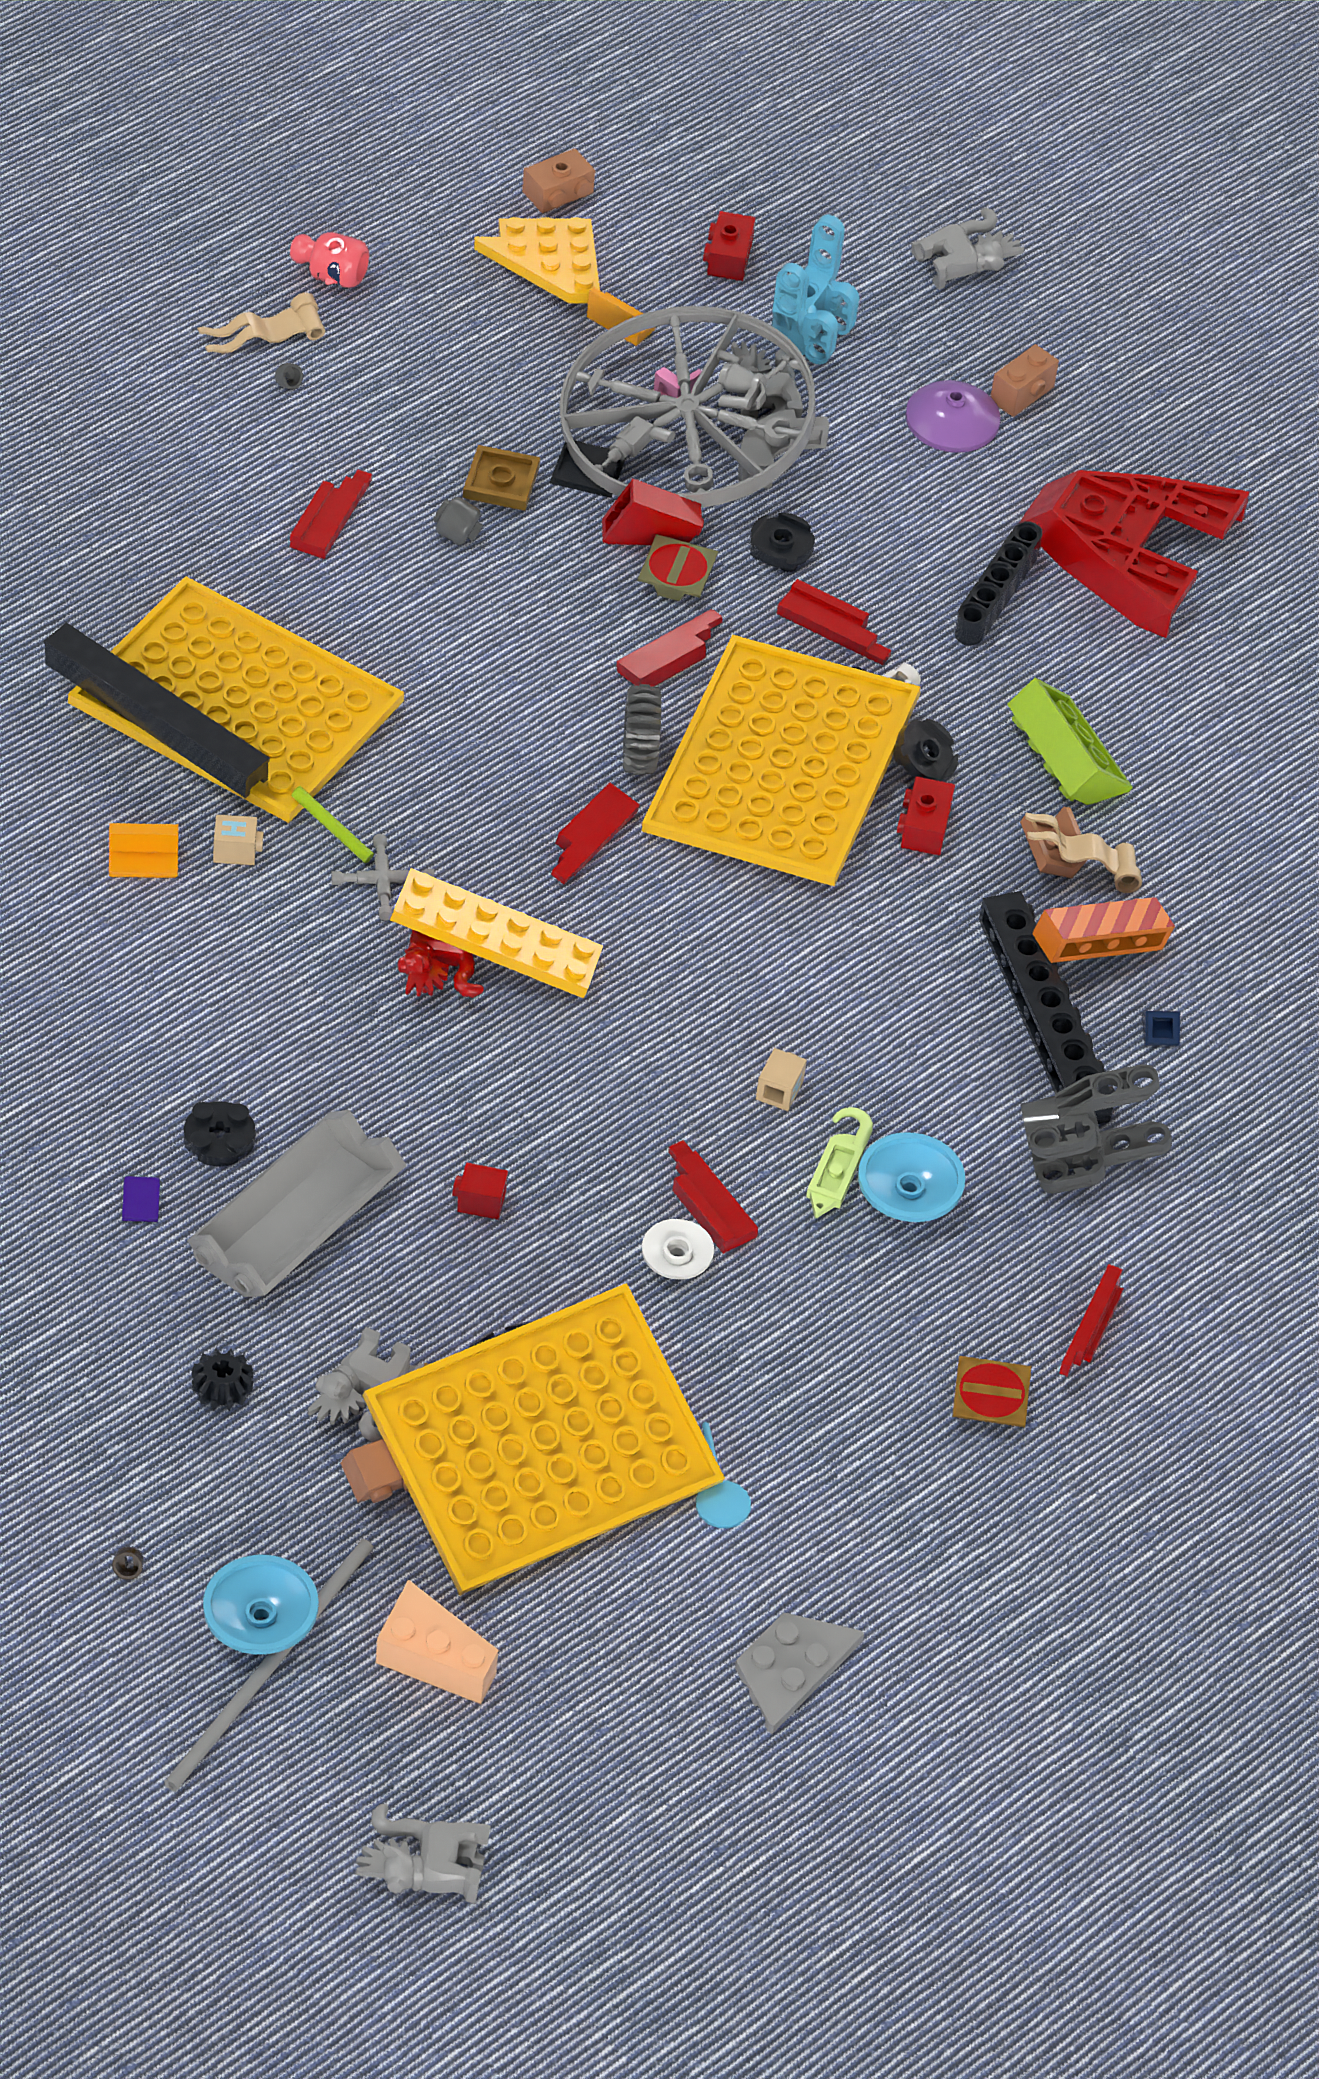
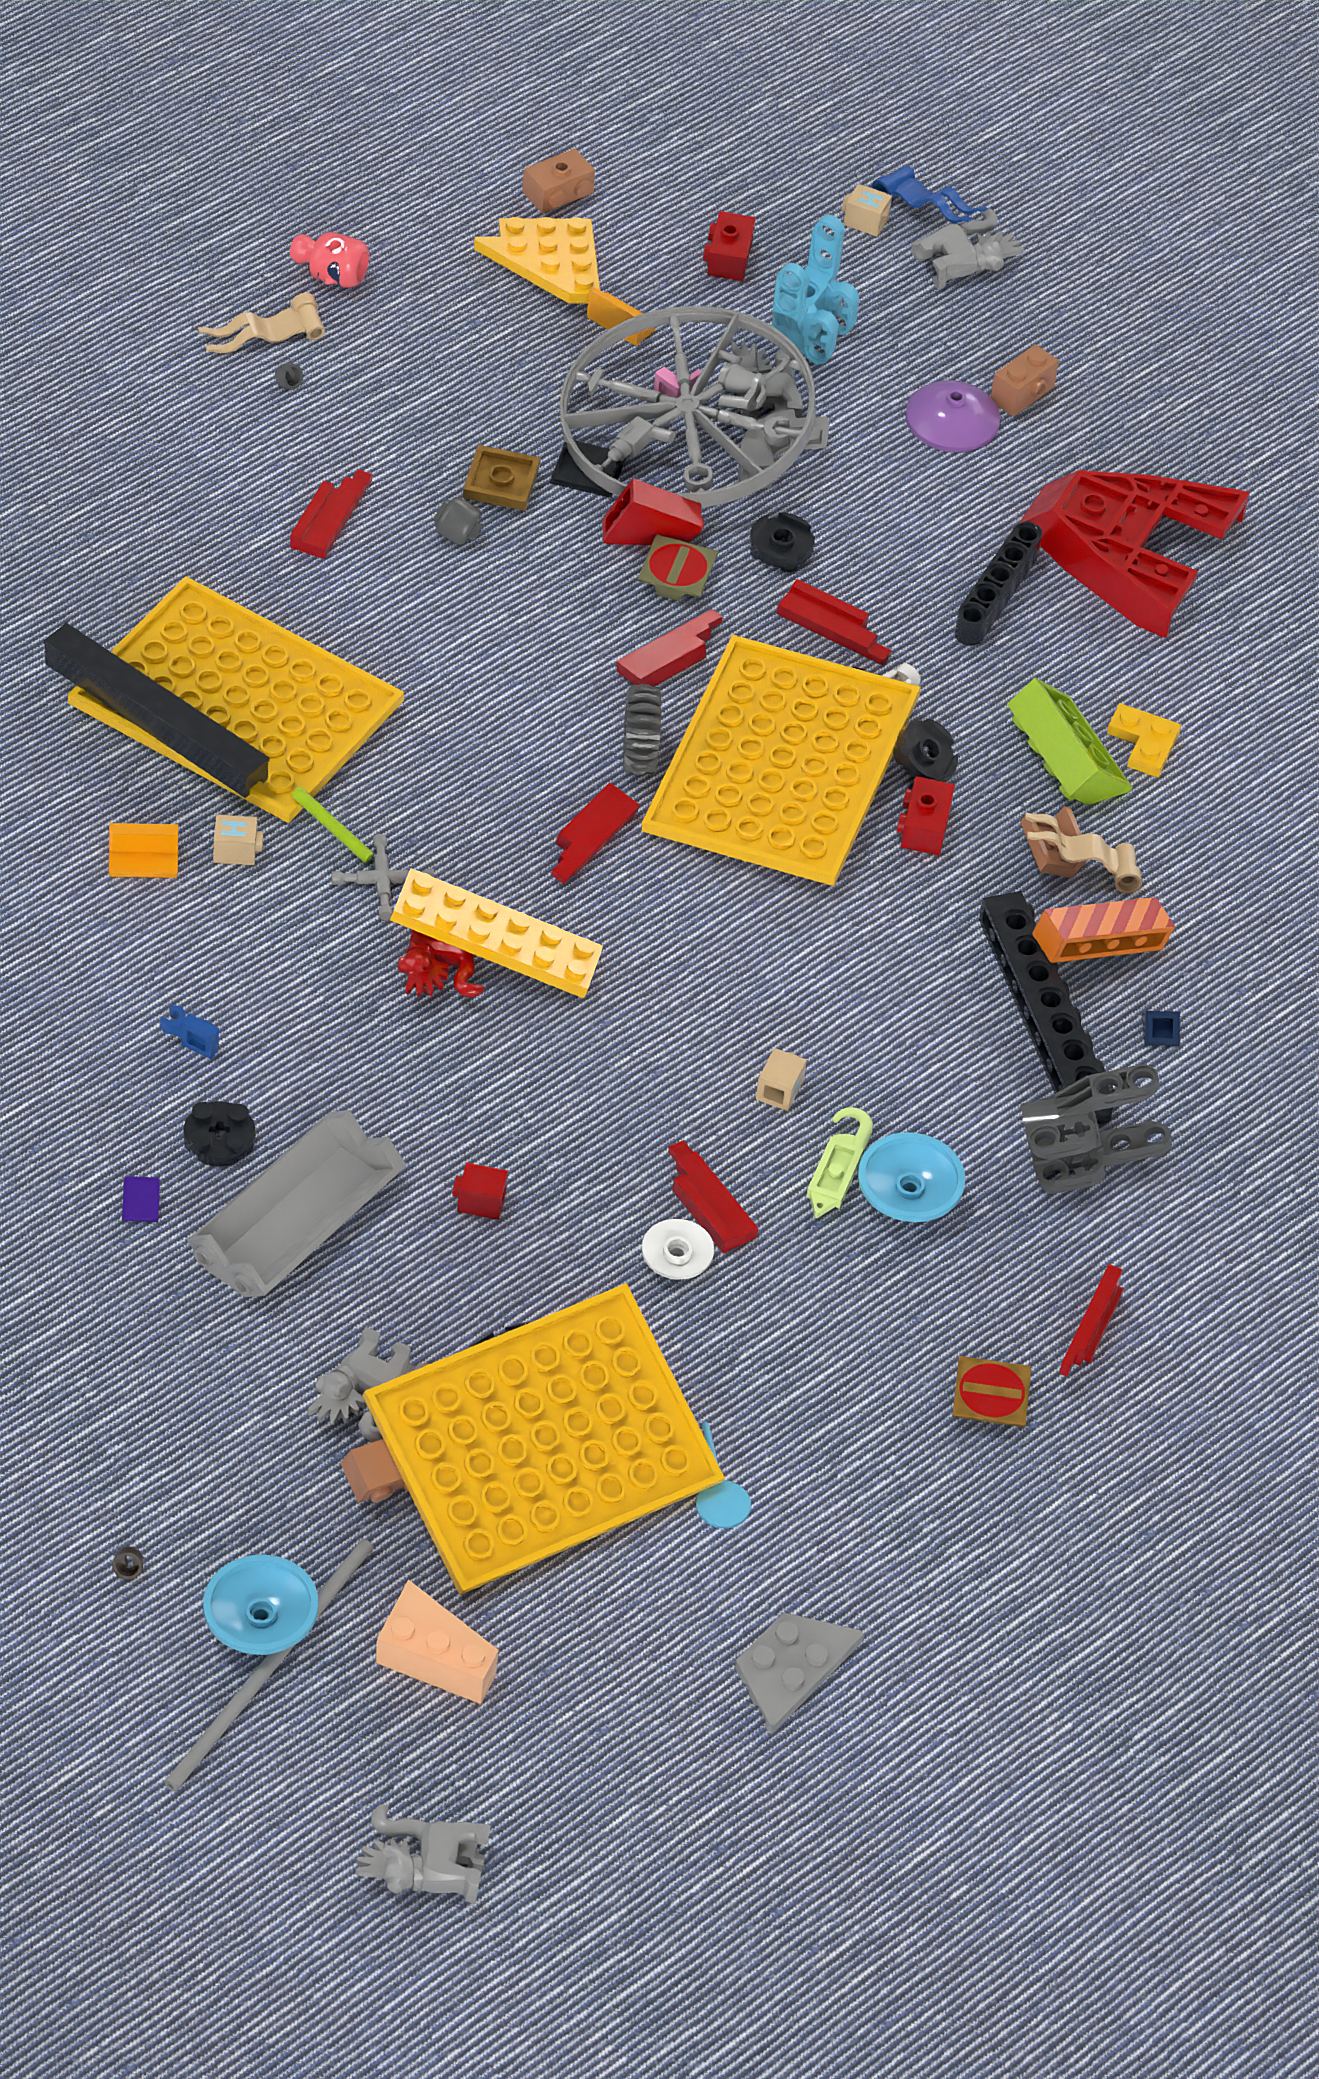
black gear [191,1348,254,1411] -> none
none -> blue plate [160,1005,219,1059]
none -> tan brick [842,184,892,237]
none -> blue flag [871,165,988,223]
none -> yellow plate [1107,703,1182,778]

